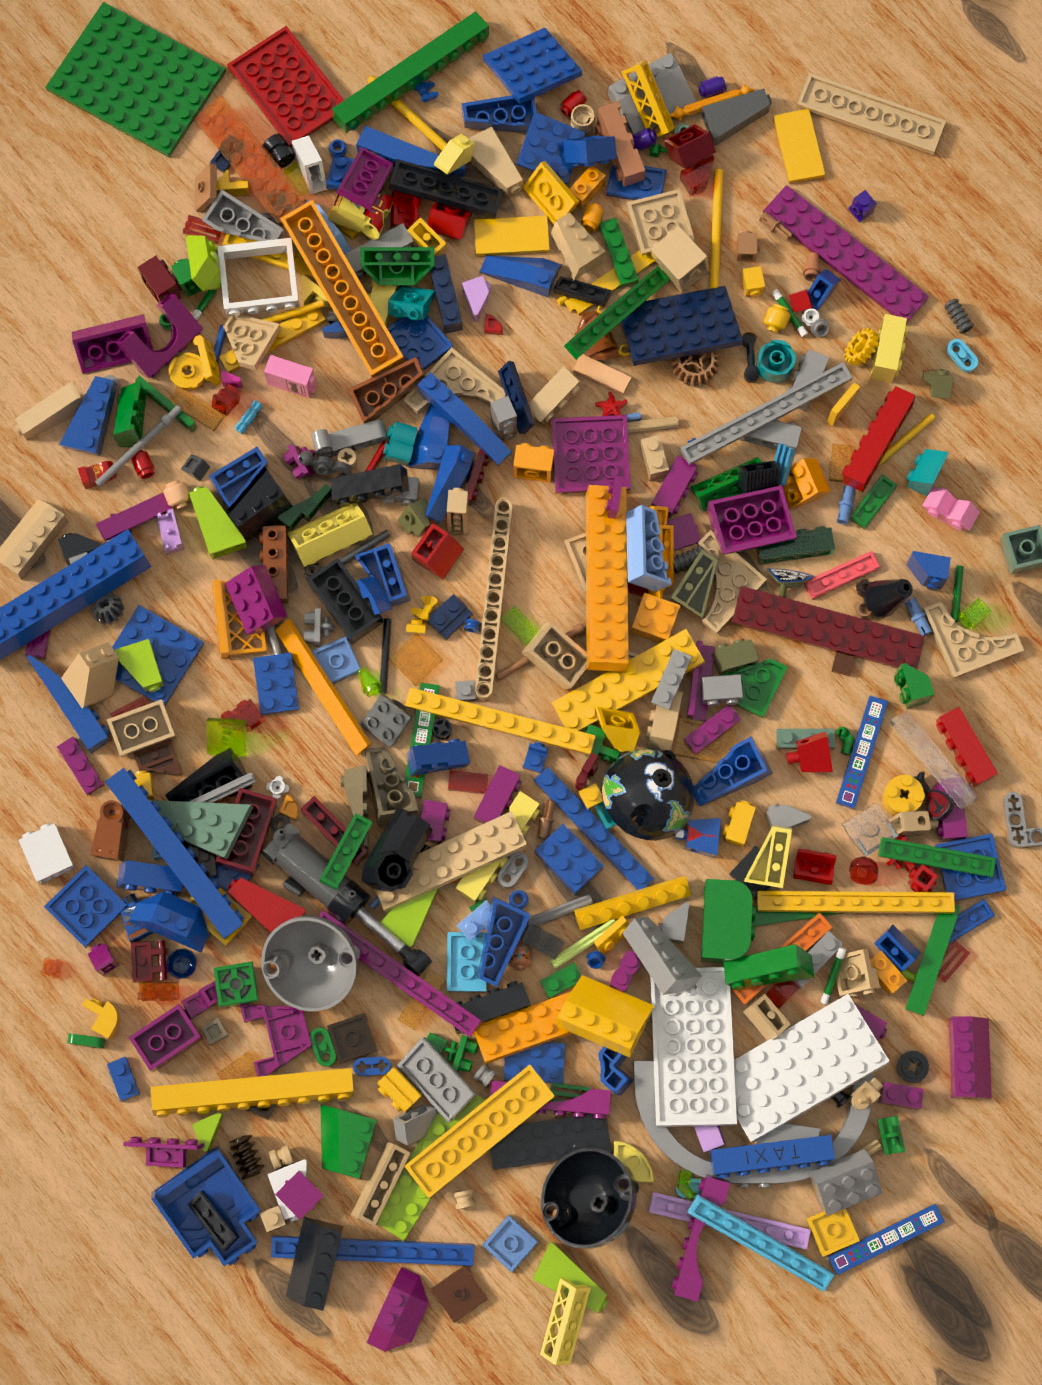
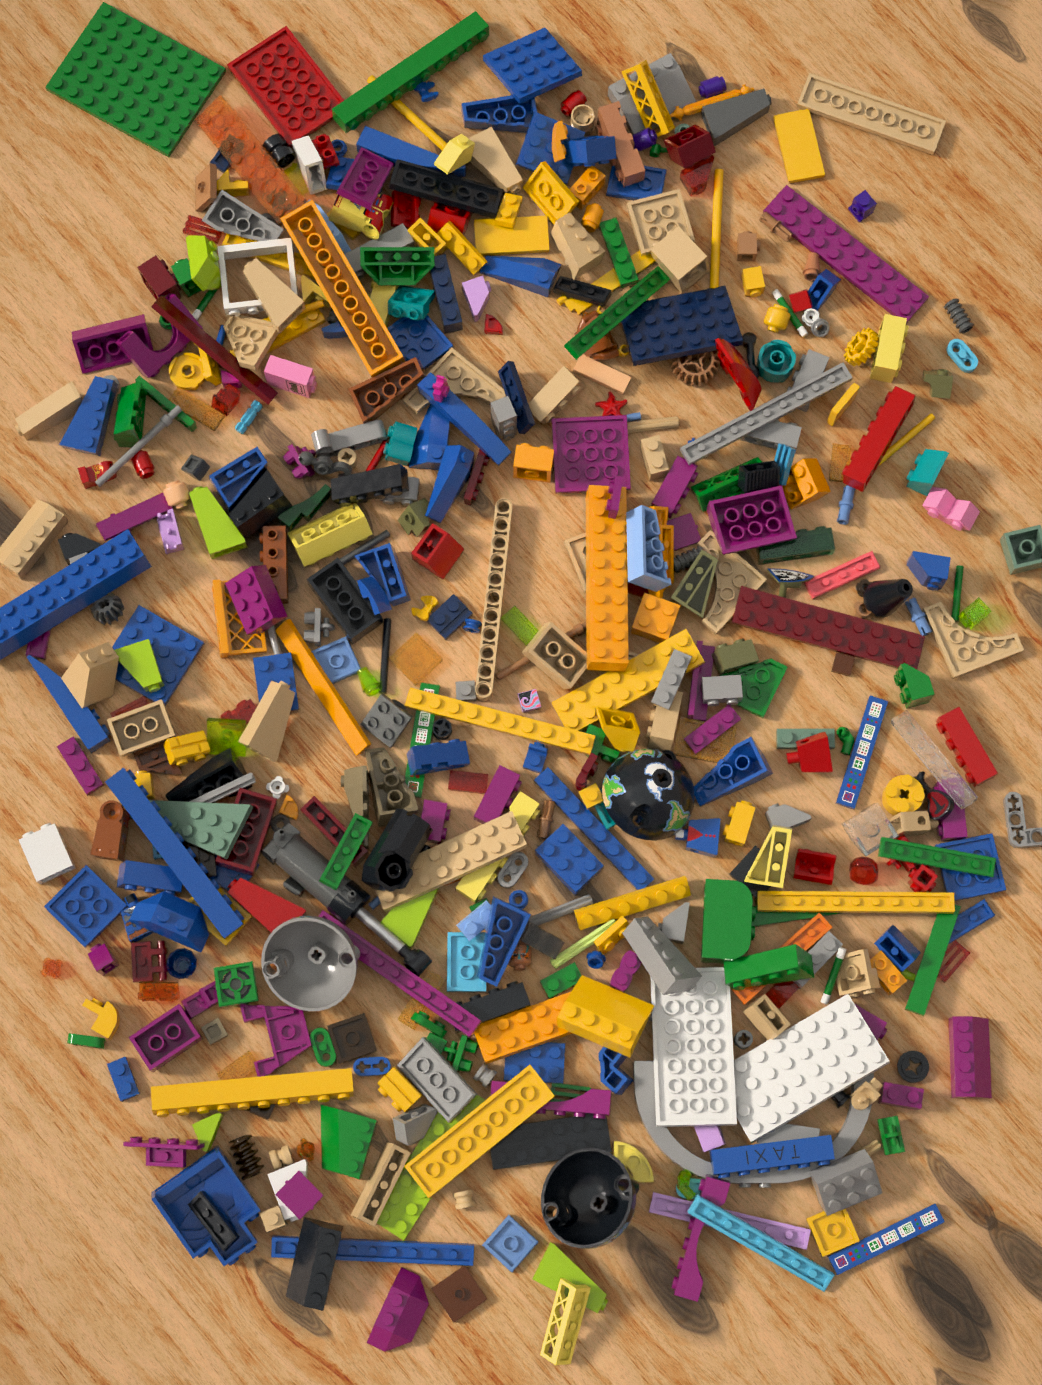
dark brown plate [303,564,322,579] -> none
yellow plate [406,619,427,633] -> none
tan brick [447,488,469,536] -> none
green tile [849,474,898,530] -> none
none -> dark red tile [151,295,278,405]
none -> yellow brick [163,730,210,766]
none -> tan slope [238,681,295,762]
none -> tan slope [243,258,306,334]
none -> clear orange plate [296,1138,315,1161]
none -> red hips [311,134,340,170]
none -> green plate [411,1011,447,1039]
none -> dark pink plate [433,374,450,403]
none -> yellow plate [437,221,488,275]
none -> yellow plate [495,193,523,228]
none -> tile [518,689,541,713]
none -> light orange slope [552,120,568,163]
none -> red wedge [715,338,762,411]
none -> dark grey bush [734,1030,753,1049]

